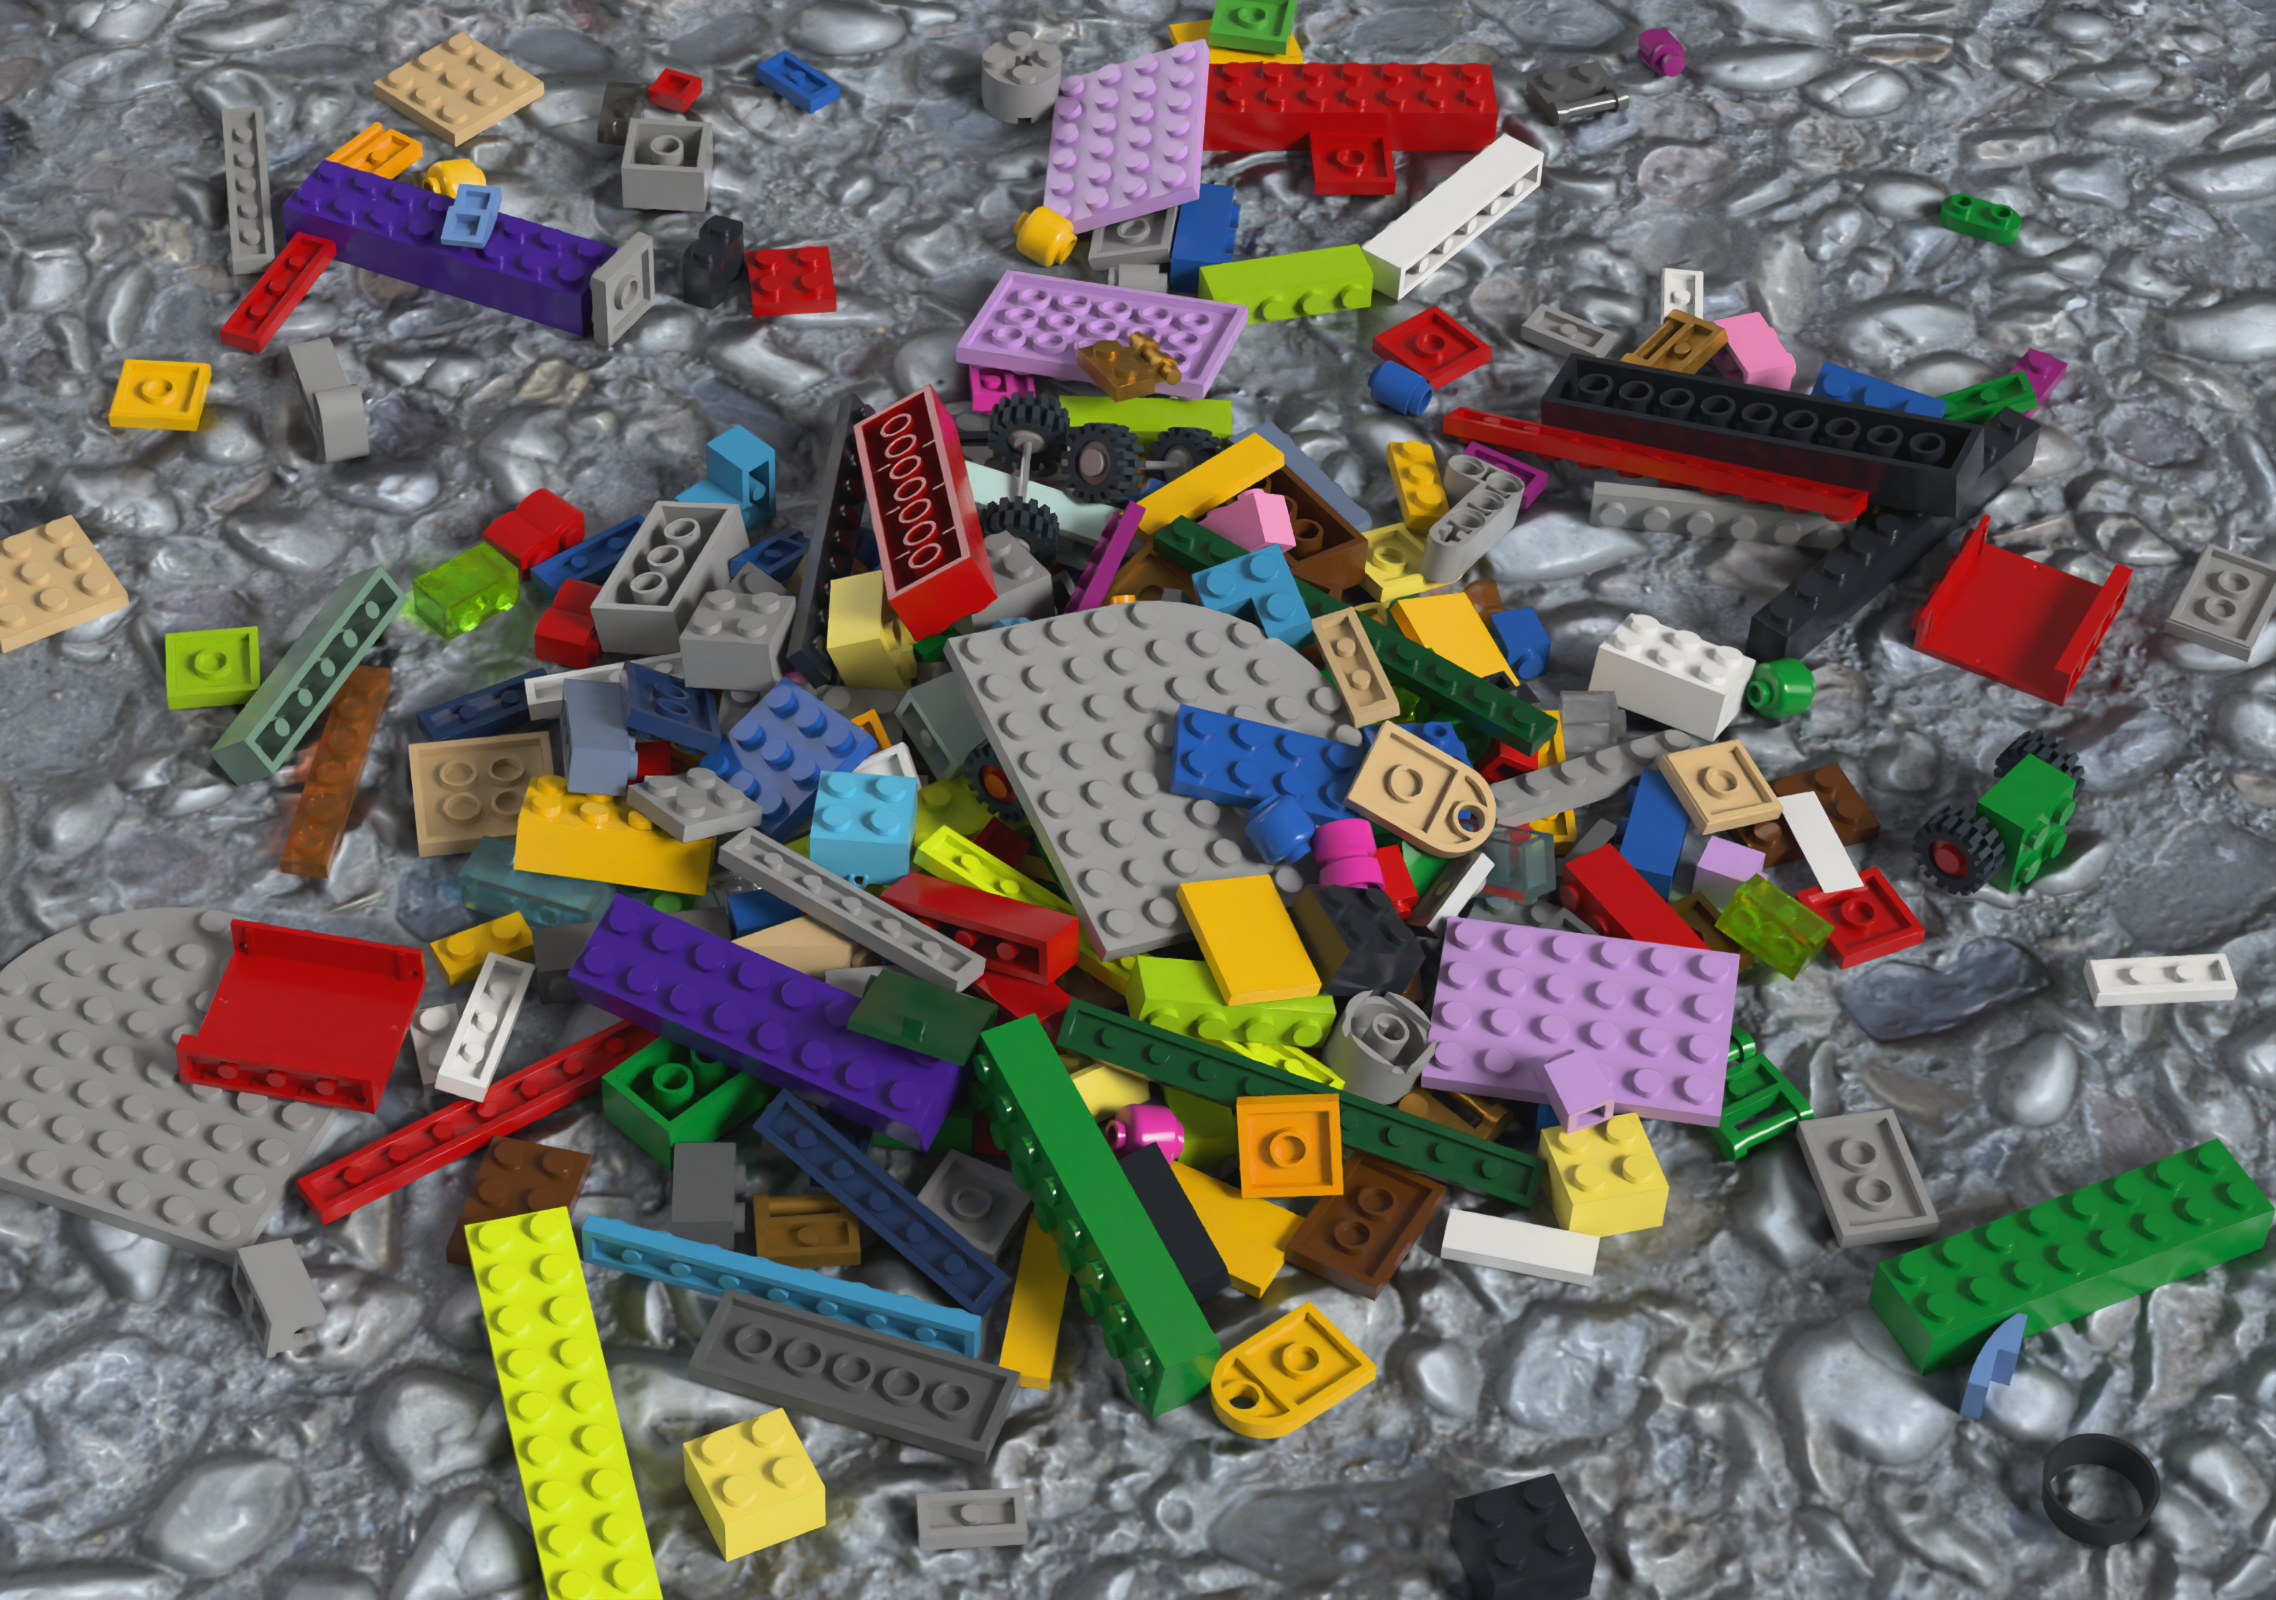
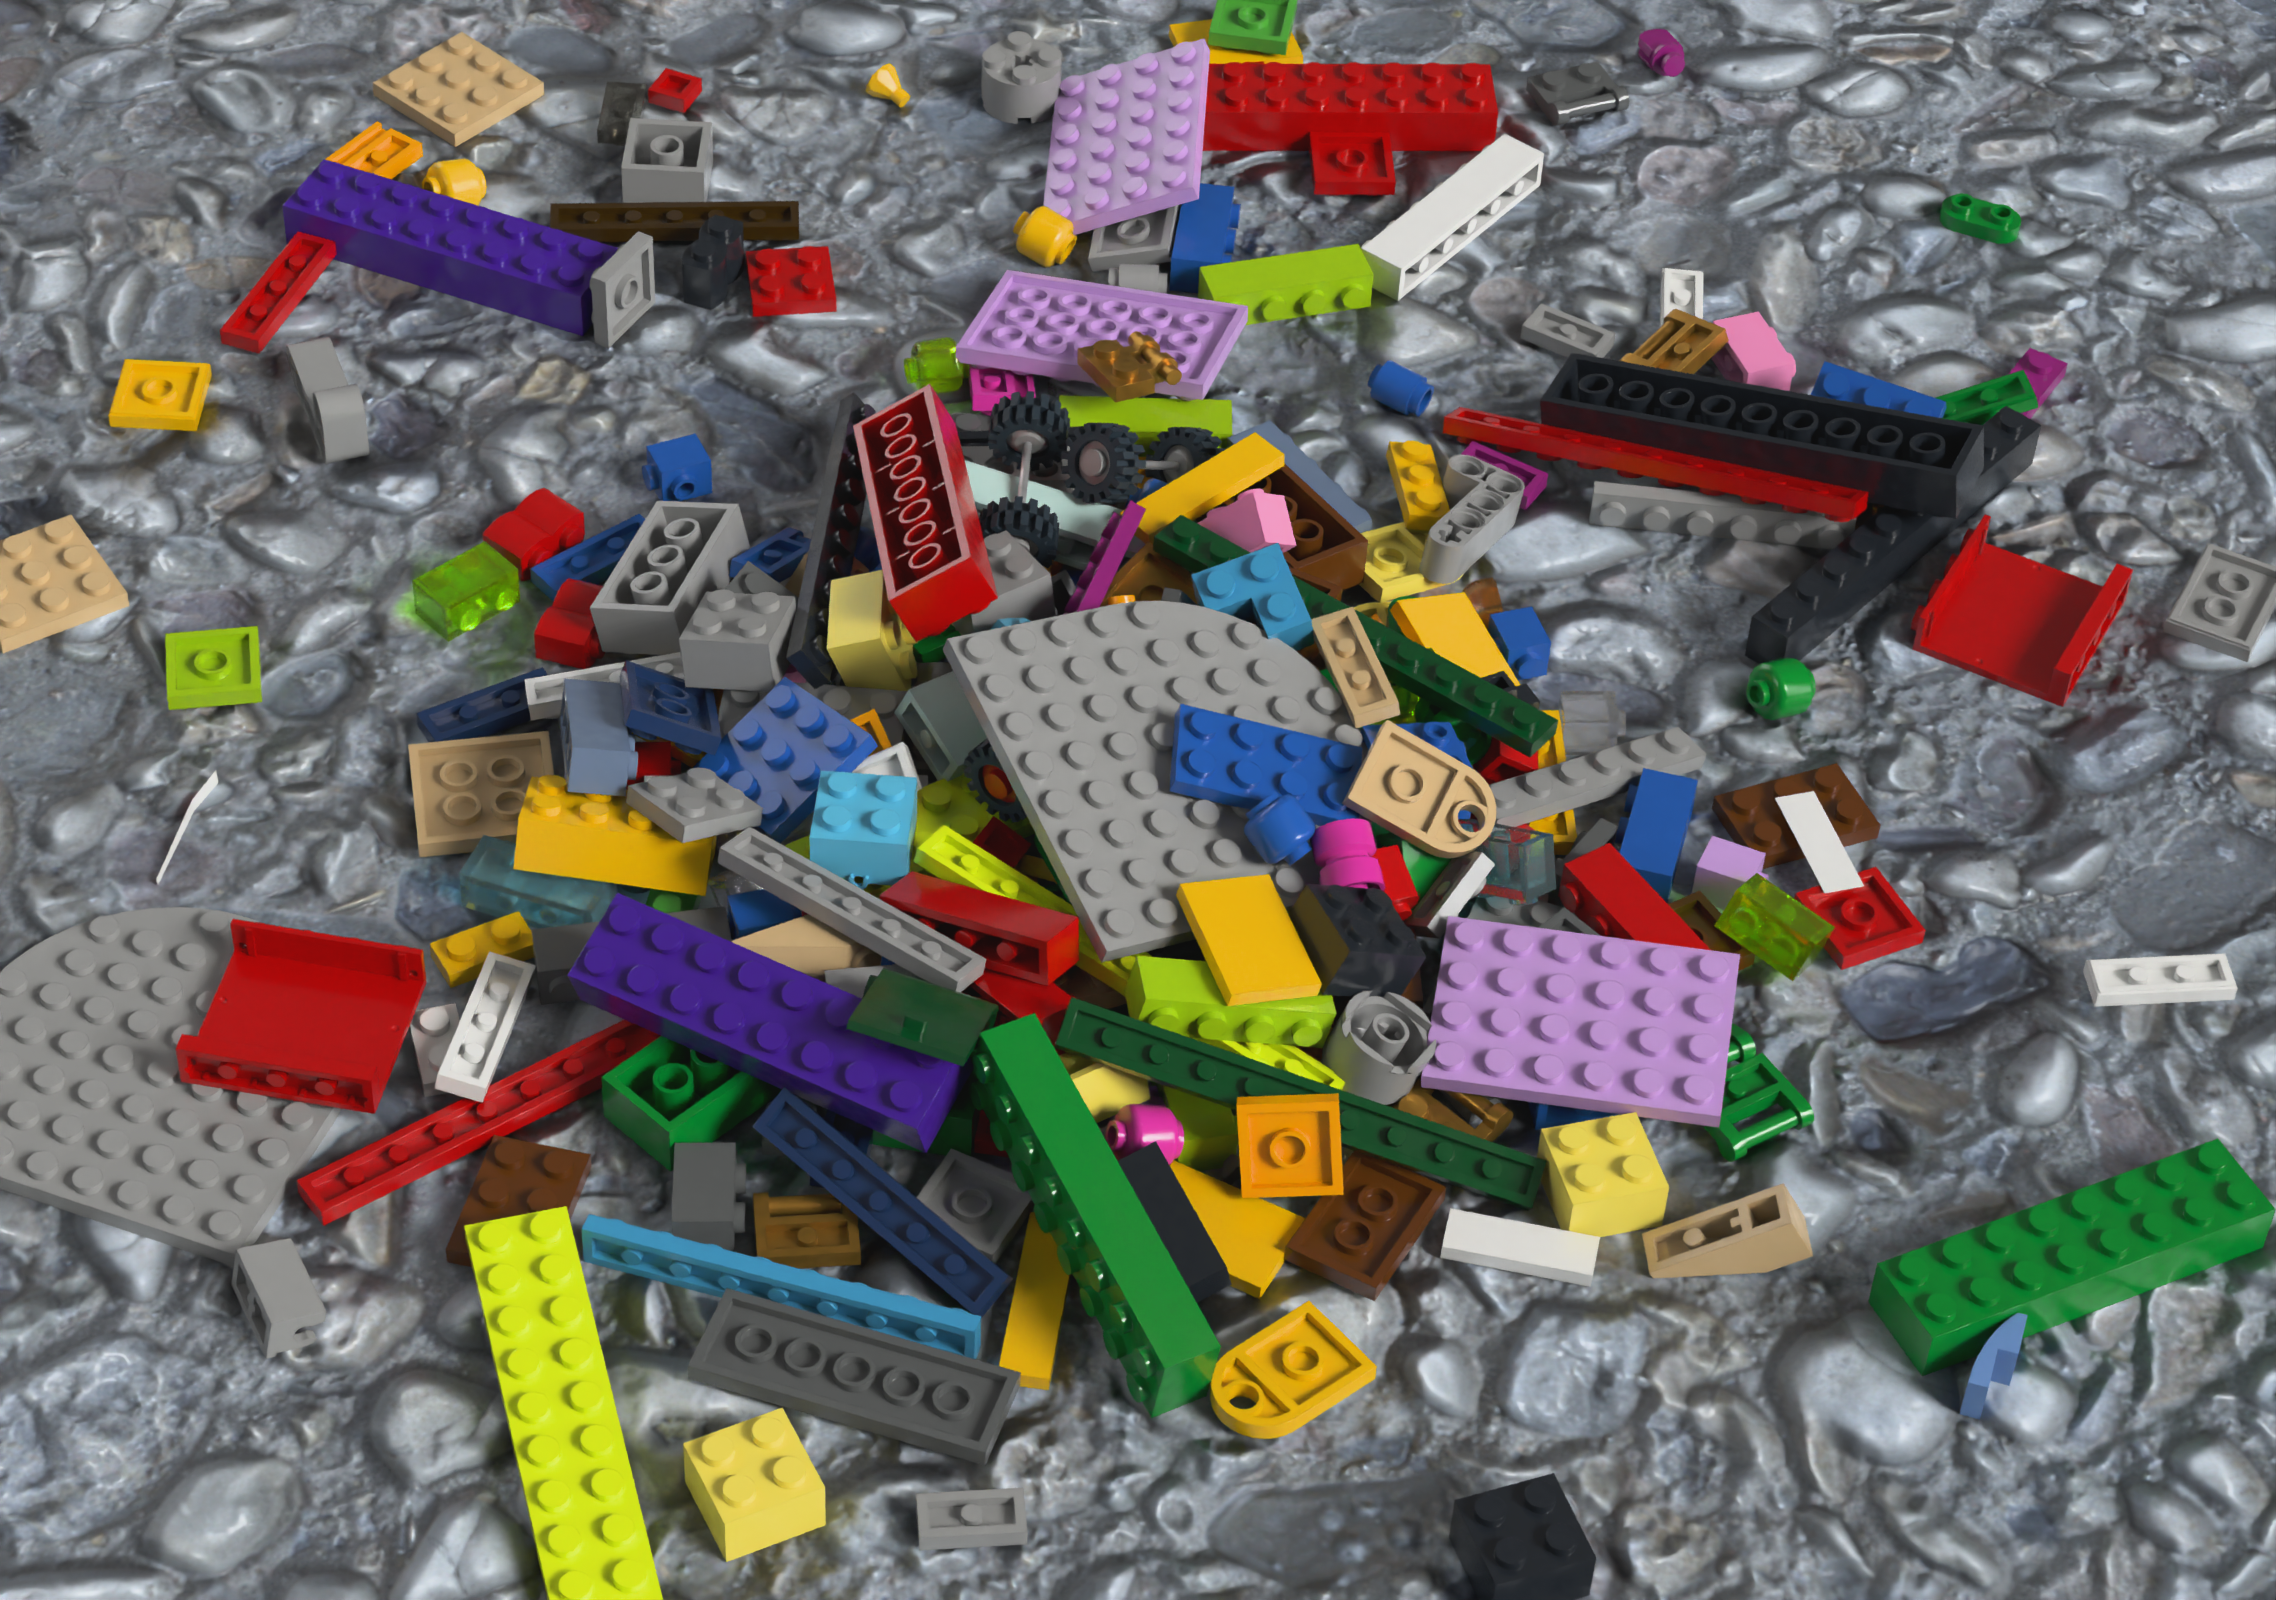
sand green brick [209,565,408,787] -> none
light grey plate [222,106,275,275] -> none
clear orange plate [279,665,393,878] -> none
medium blue slope [441,183,502,249] -> none
dark azure brick [674,424,776,534] -> none
blue plate [756,50,840,114] -> none
red plate [1372,305,1492,391] -> none
lavender brick [1541,1046,1615,1134] -> none
white brick [1587,613,1756,742] -> none
tan tile [1657,739,1784,835] -> none
light grey plate [1796,1109,1940,1248] -> none
brick [1912,730,2085,896] -> none
black tyre [2042,1433,2161,1546] -> none
none -> white sticker [156,770,218,884]
none -> dark brown plate [550,201,799,243]
none -> blue brick [642,433,712,502]
none -> yellow rock [866,63,910,108]
none -> clear neon green head [904,337,969,394]
none -> tan slope [1642,1183,1813,1279]

